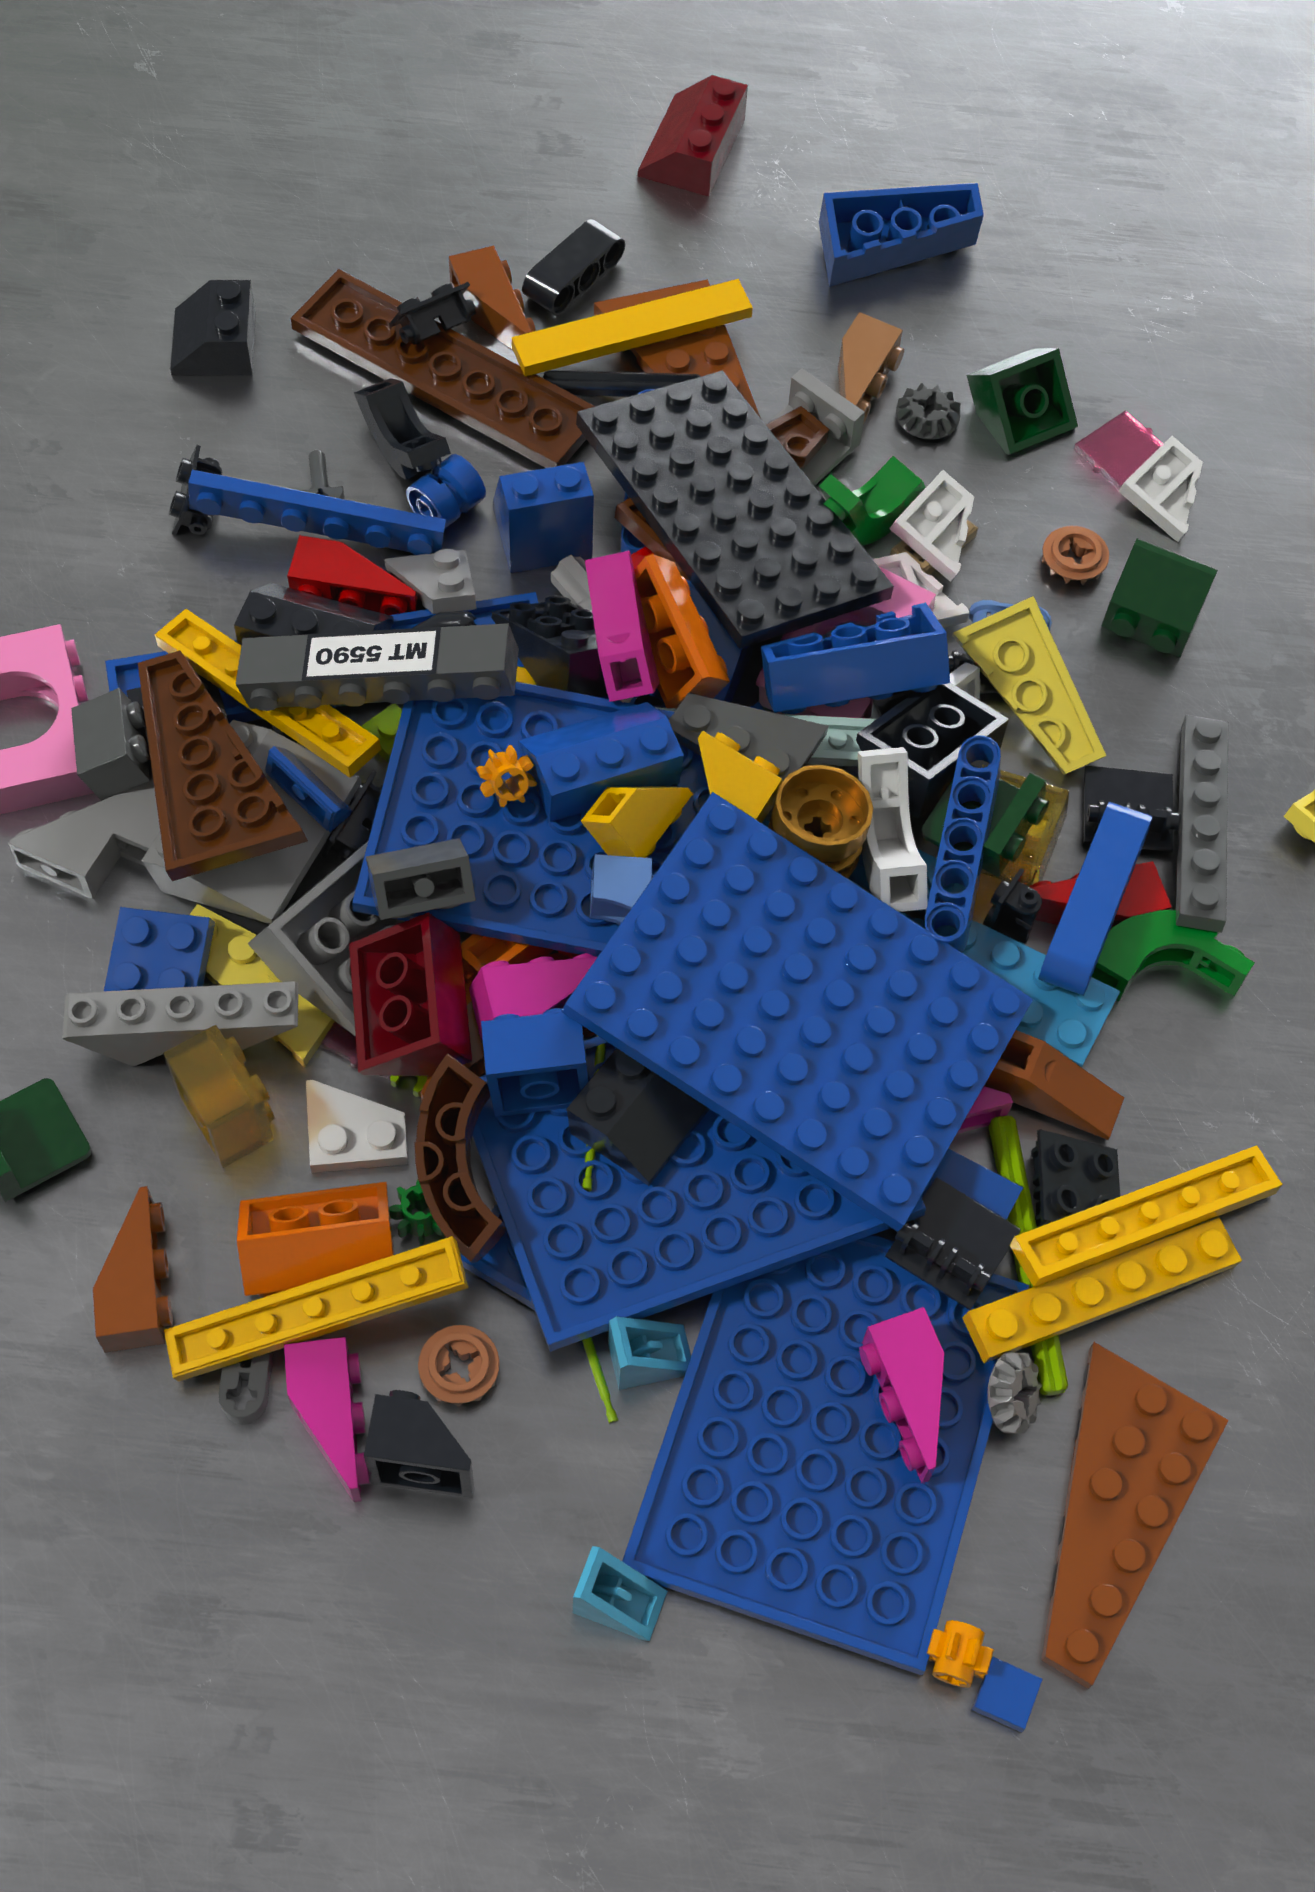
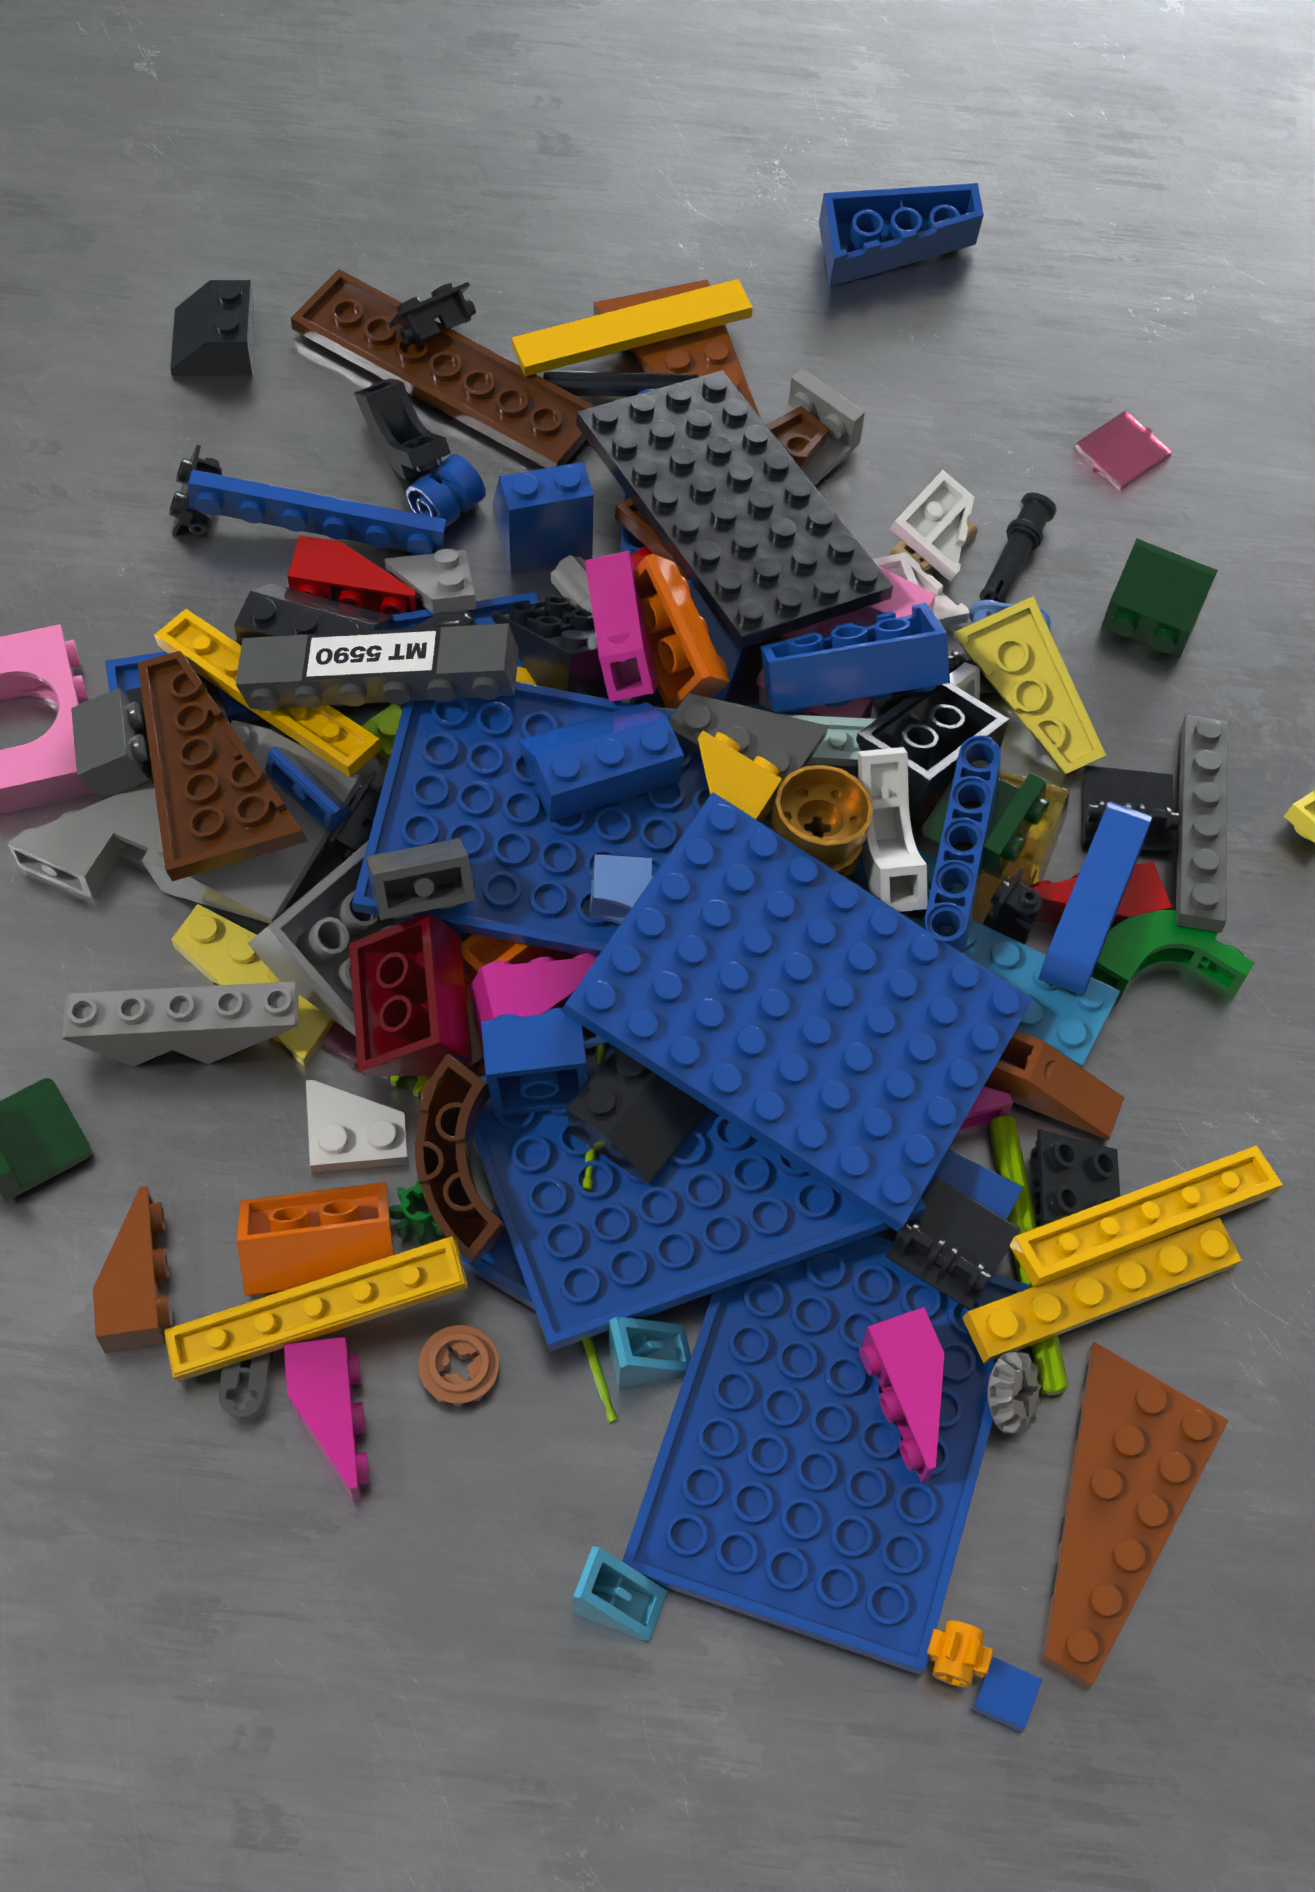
blue plate [104,907,215,991] -> none
clear yellow brick [163,1025,275,1168] -> none
dark grey bar [299,450,345,499] -> none
black slope [364,1390,475,1498] -> none
dark orange slope [449,245,536,351] -> none
light orange gear [476,745,537,807] -> none
black beam [522,219,625,315] -> none
yellow slope [581,786,693,858] -> none
dark red slope [637,75,748,197] -> none
green arch [819,456,926,546] -> none
medium nougat slope [838,312,904,424] -> none
dark grey gear [896,383,961,439] -> none
dark green slope [966,348,1078,454] -> none
nougat gear [1042,526,1109,585] -> none
white wing [1118,436,1203,542] -> none
none -> black pin [979,492,1057,603]

